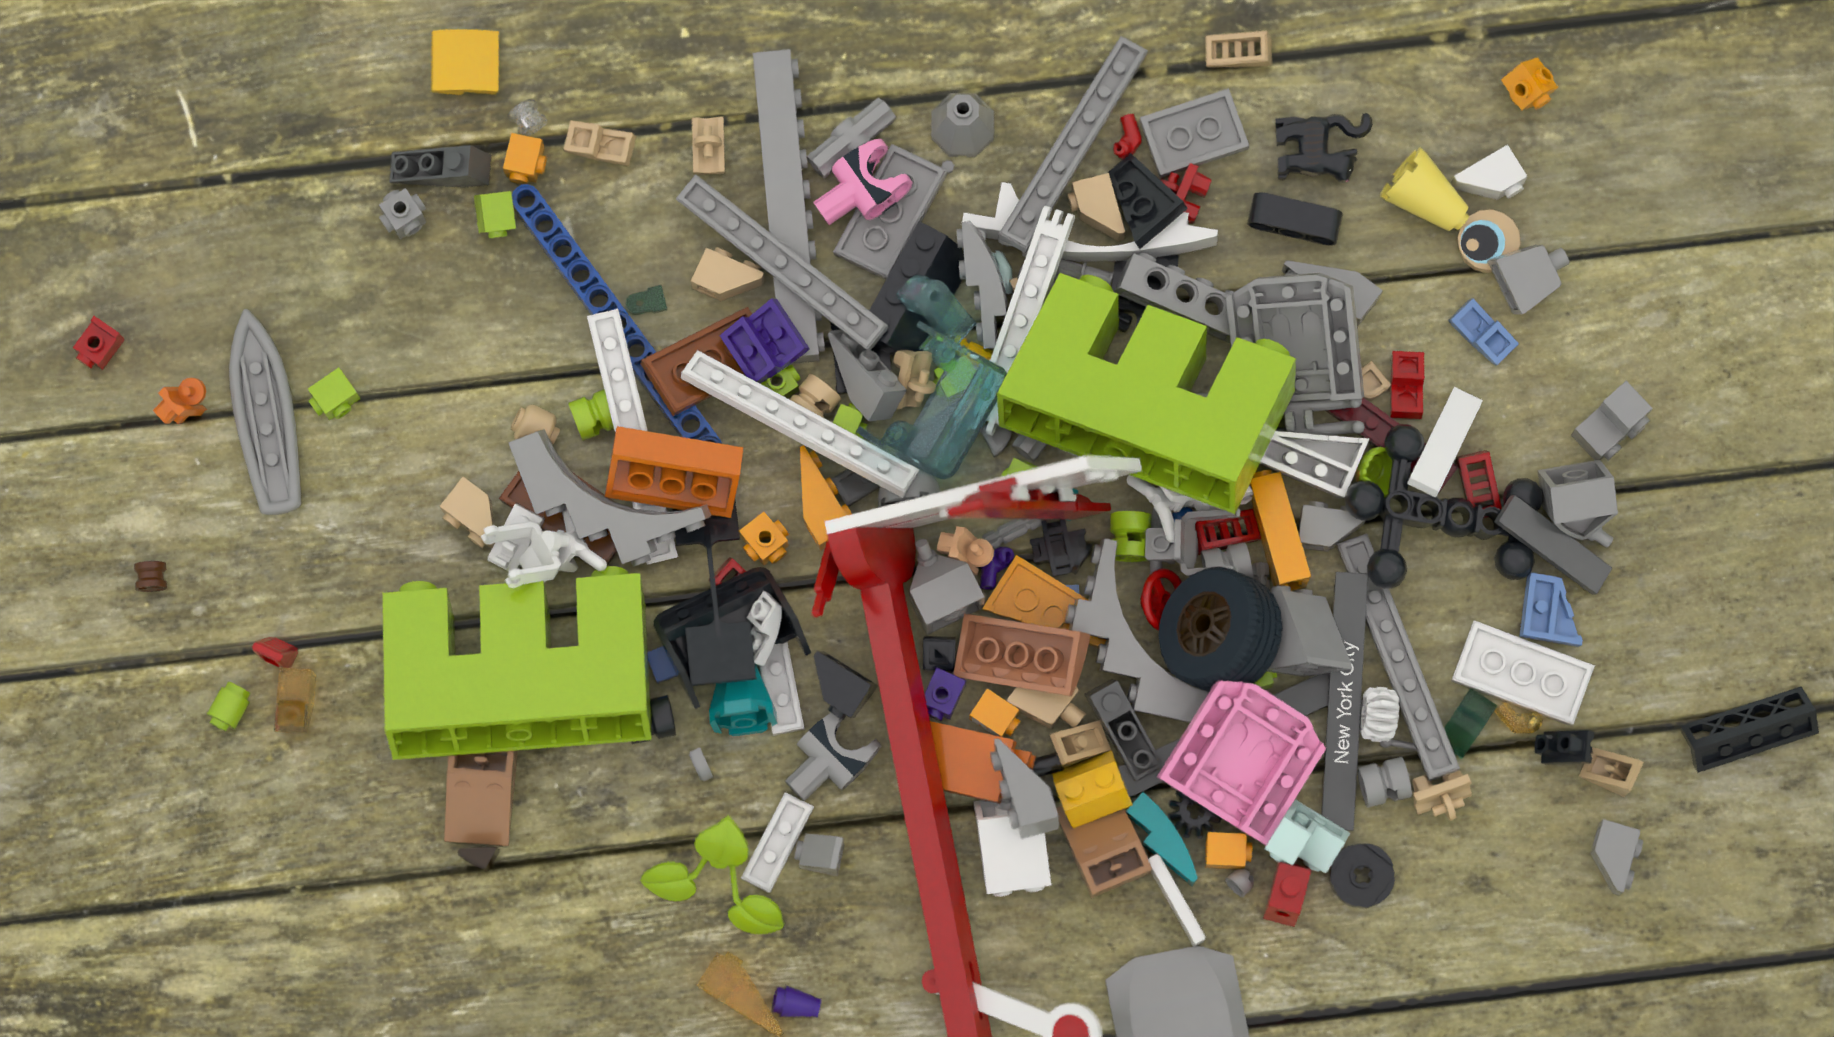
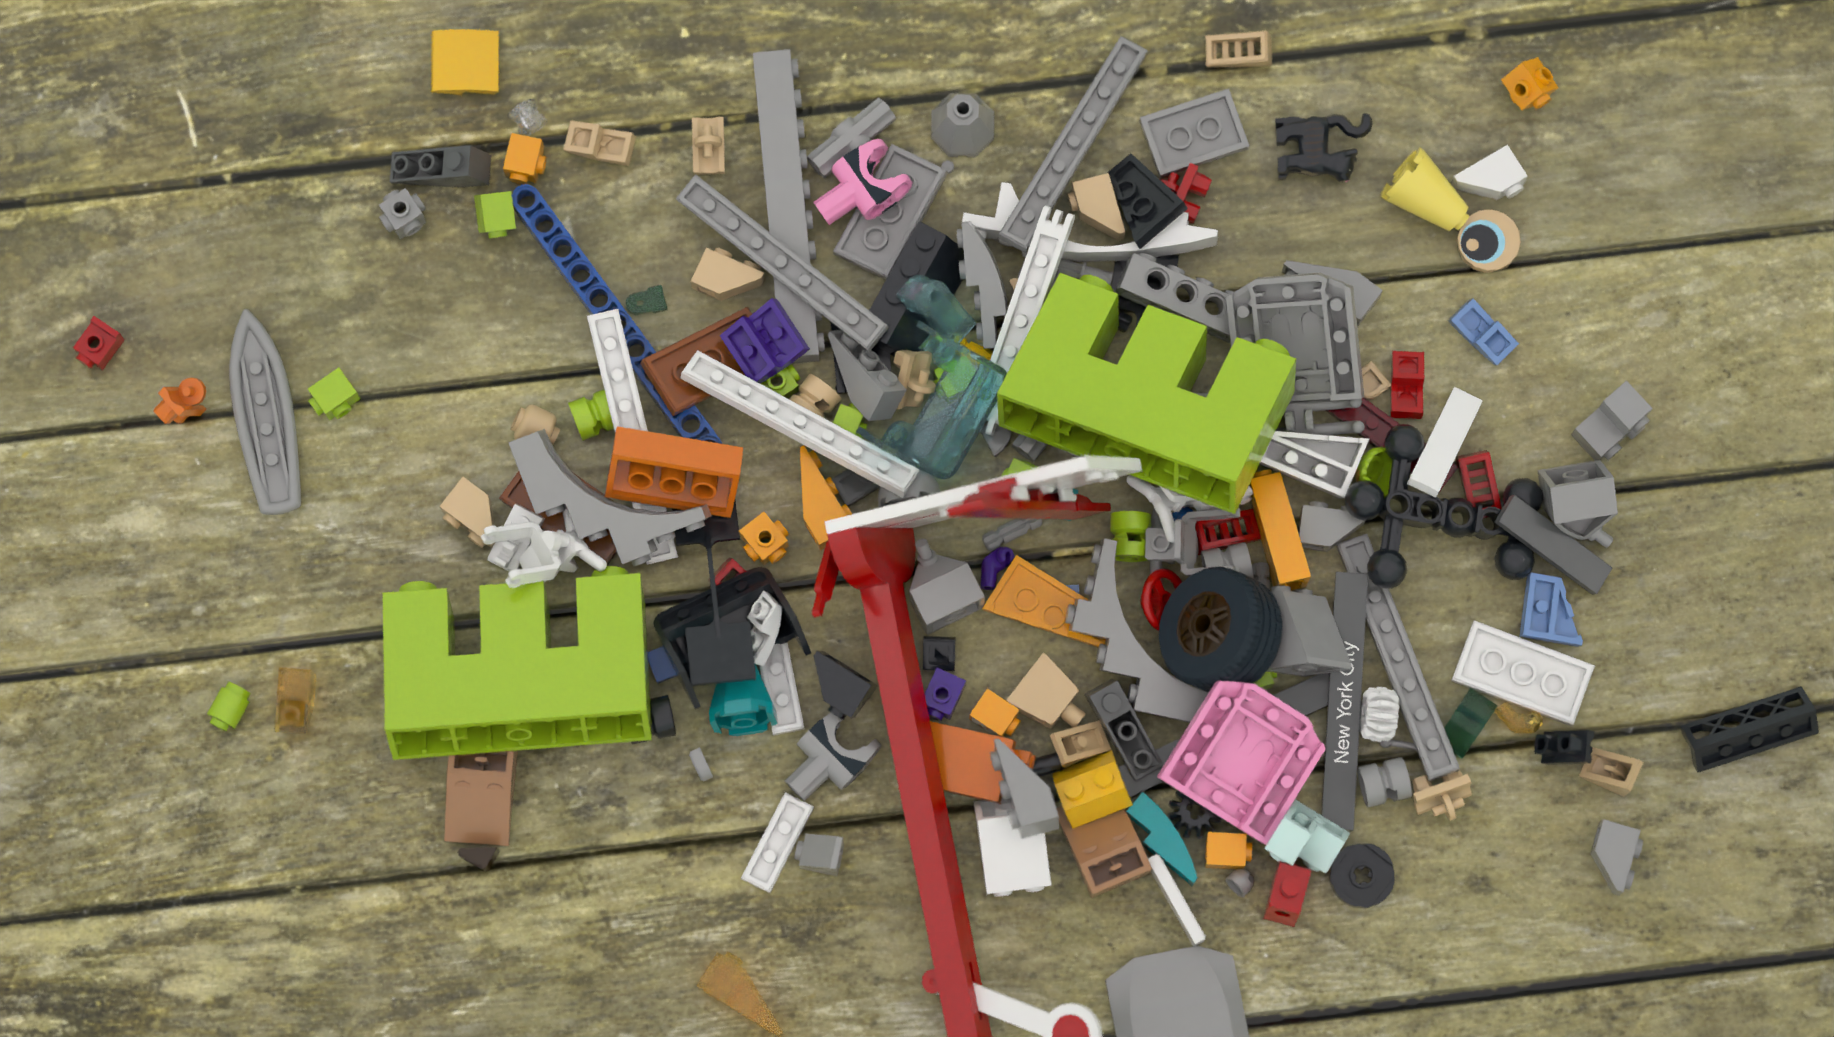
reddish brown wheel [134,561,167,592] -> none
red slope [252,637,299,671] -> none
lime plant [640,816,785,934] -> none
dark purple cone [772,985,821,1018] -> none
light nougat hips [937,526,994,575] -> none
nougat slope [953,614,1090,696] -> none
light aqua arm [992,250,1012,294] -> none
black piece [1030,519,1093,577] -> none
red arm [1113,113,1142,159] -> none
black beam [1247,192,1343,245] -> none
light grey torso [1487,245,1570,314] -> none

